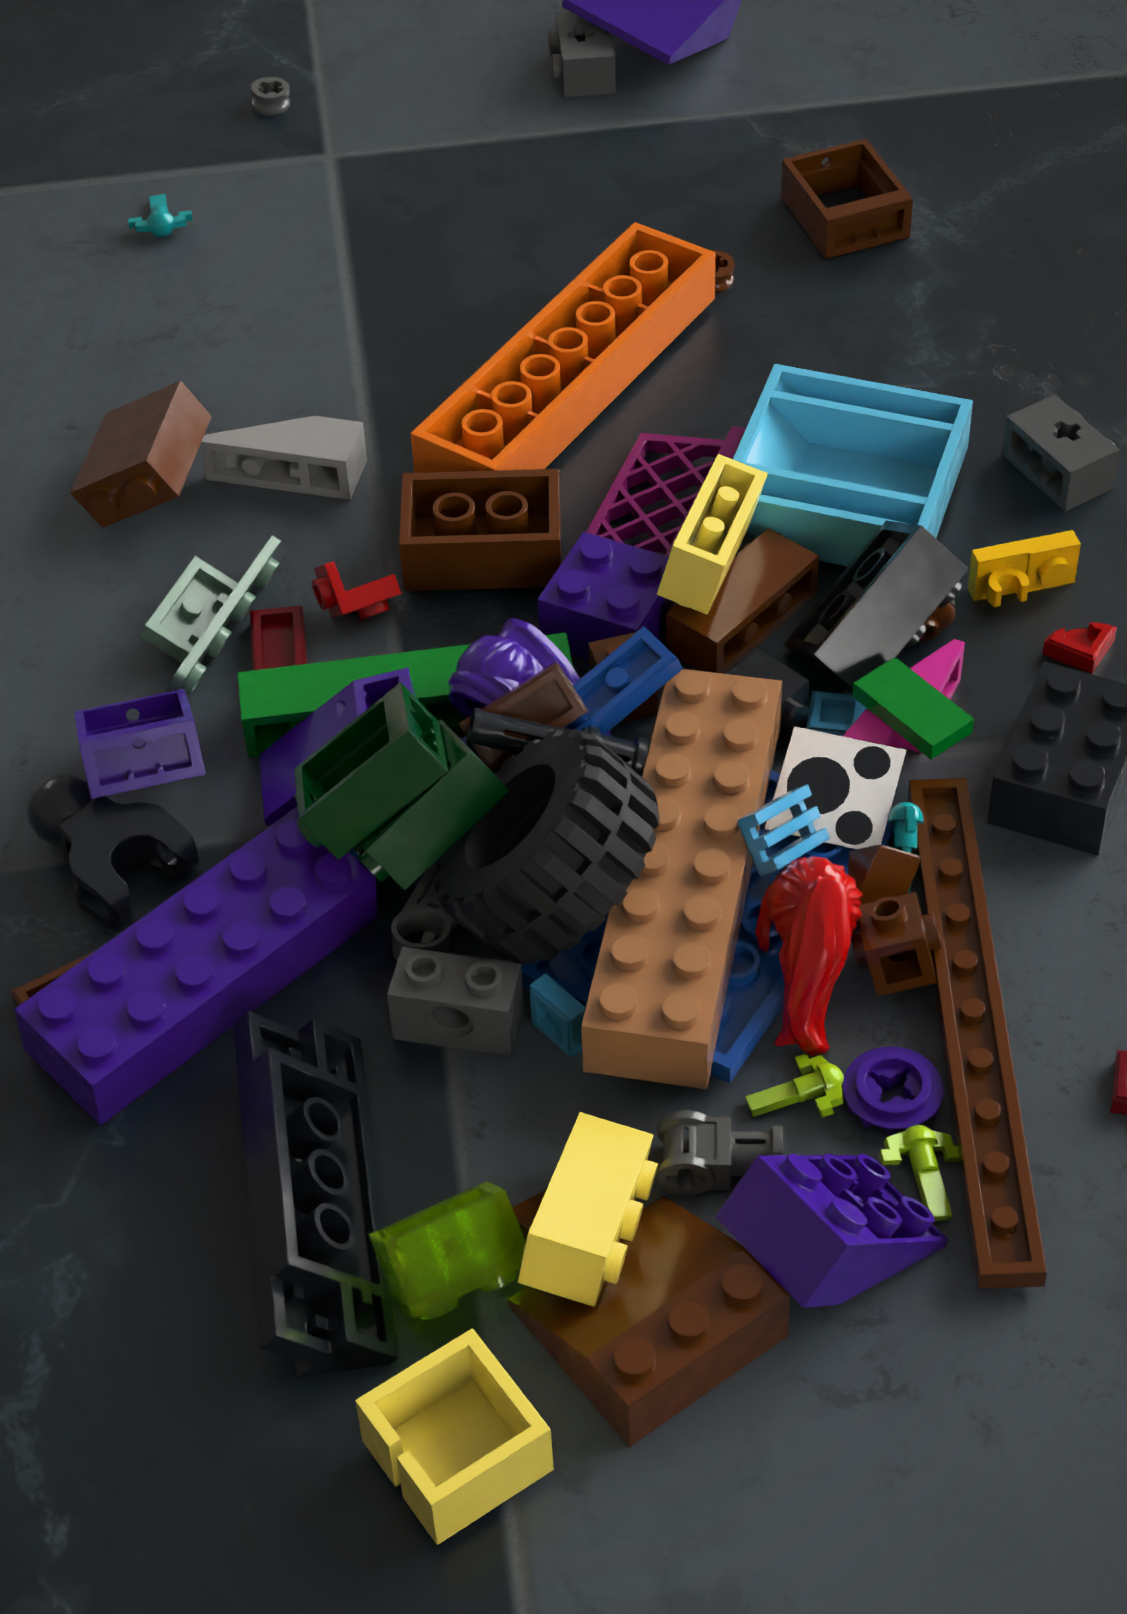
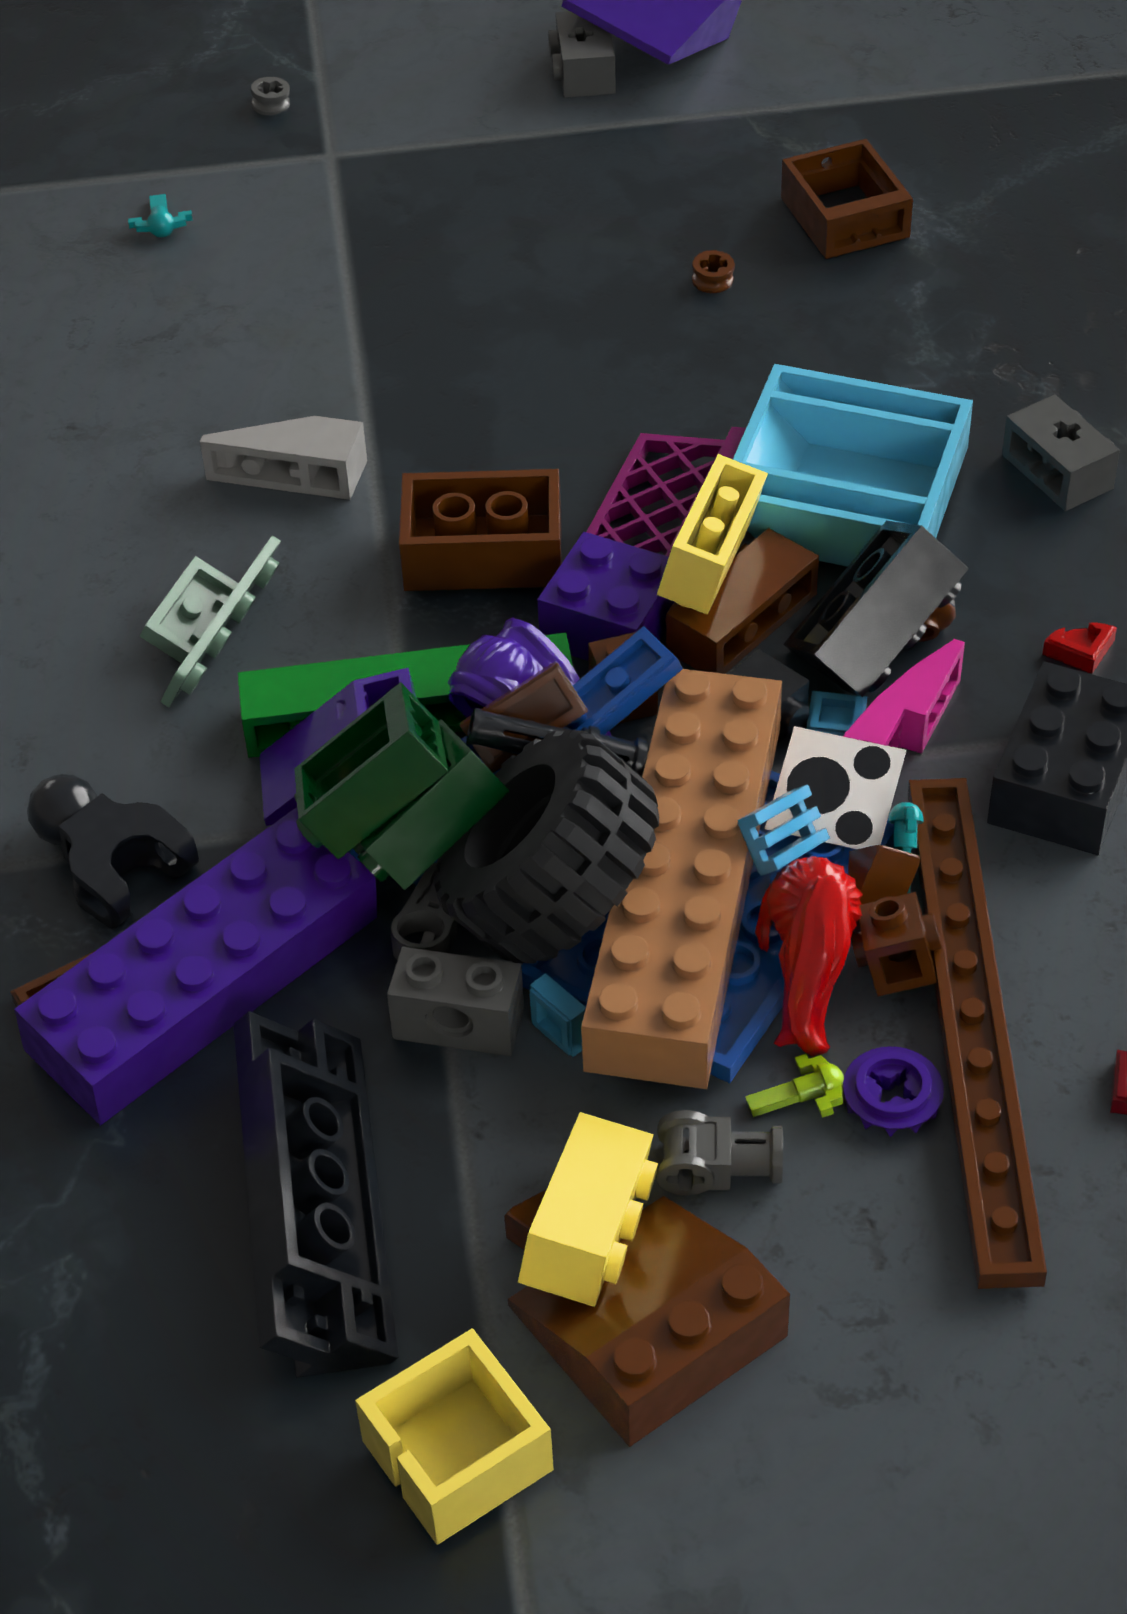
reddish brown brick [70,380,212,528] -> none
dark purple window [75,689,206,799] -> none
dark red tile [250,606,308,670] -> none
red bracket [312,561,402,620] -> none
clear neon green brick [369,1181,526,1320] -> none
orange brick [410,222,716,473] -> none
dark purple slope [715,1154,949,1308] -> none
green tile [852,657,974,760] -> none
lime piece [878,1125,960,1221] -> none
yellow plate [968,530,1081,607] -> none

